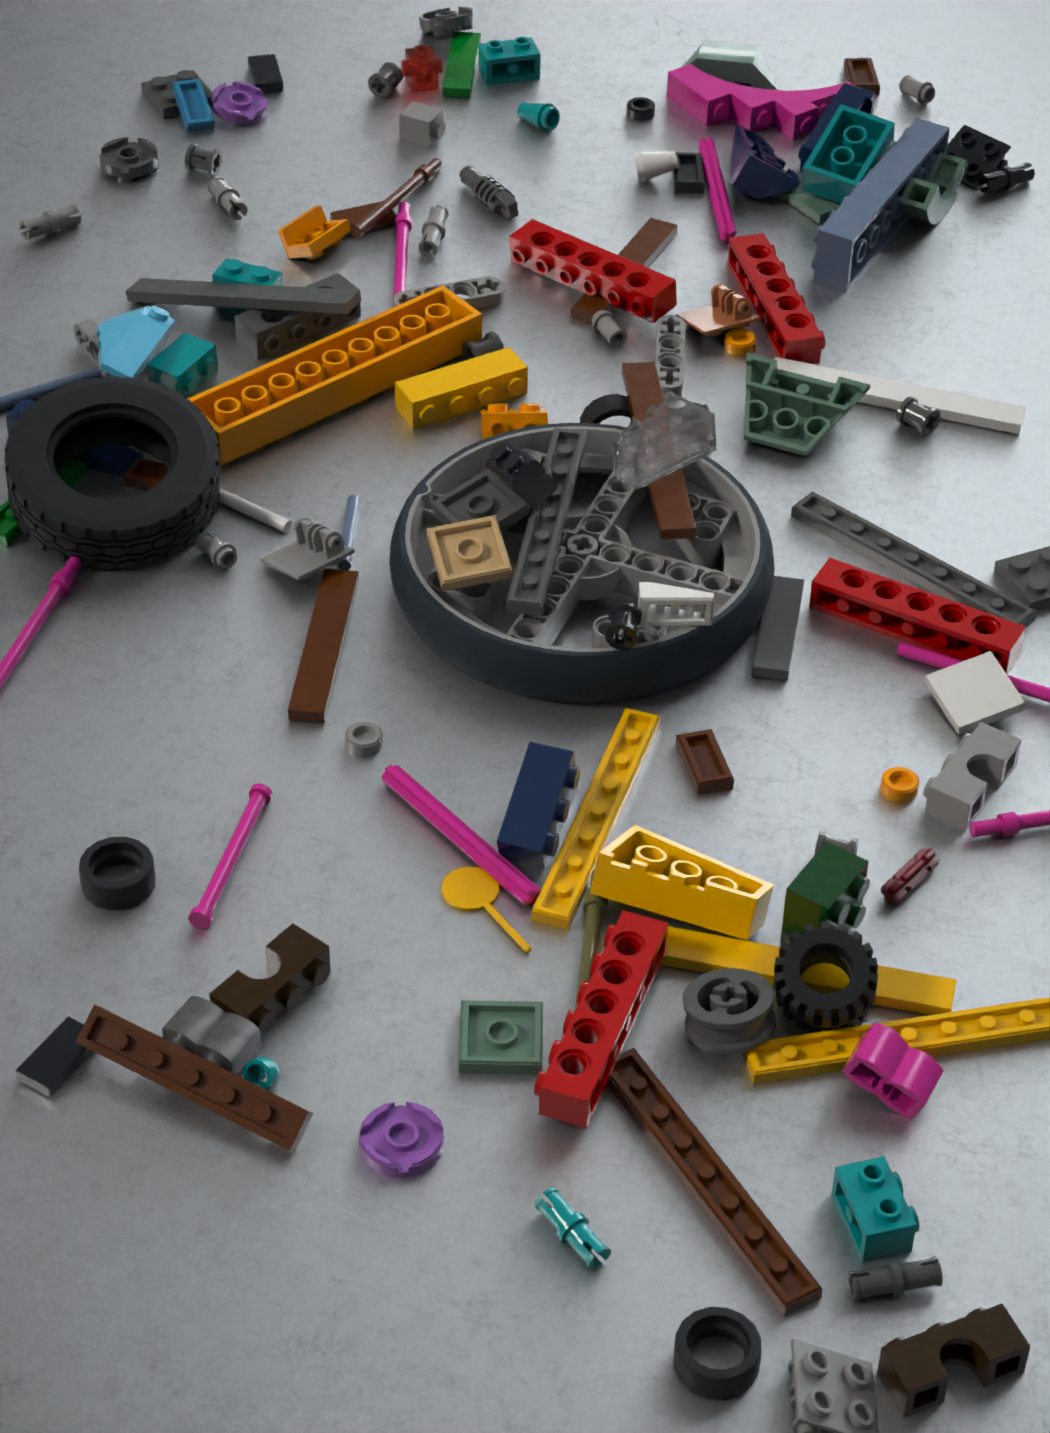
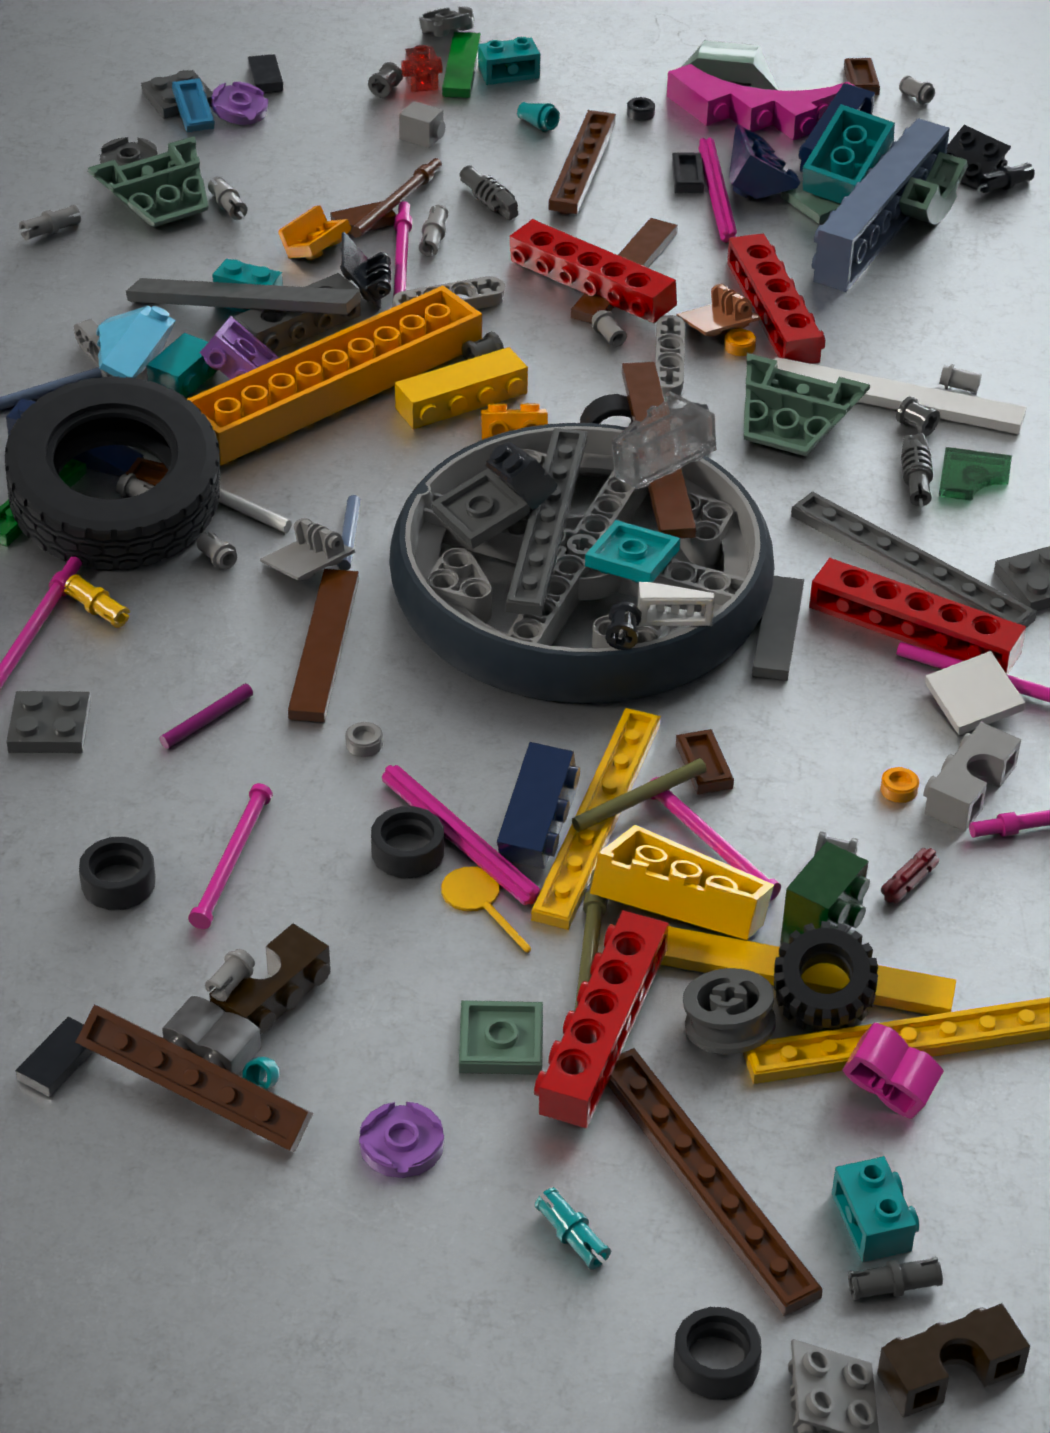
dark grey bush [184,144,222,176] -> none
tan plate [426,515,513,591] -> none
white cone [635,151,679,181] -> none
none -> dark grey plate [6,691,91,753]
none -> yellow pin [64,574,130,628]
none -> sand green wedge [87,136,208,227]
none -> light grey pin [116,473,154,499]
none -> magenta bar [159,683,253,749]
none -> medium lavender plate [200,316,279,380]
none -> light grey pin [205,949,255,1001]
none -> black hinge [340,232,391,310]
none -> black tyre [371,806,444,878]
none -> reddish brown plate [548,110,616,214]
none -> olive bar [572,758,707,832]
none -> teal plate [585,520,680,583]
none -> dark pink bar [649,777,781,901]
none -> dark grey hinge [901,433,933,506]
none -> light grey pin [939,364,982,394]
none -> clear green tile [939,447,1012,501]

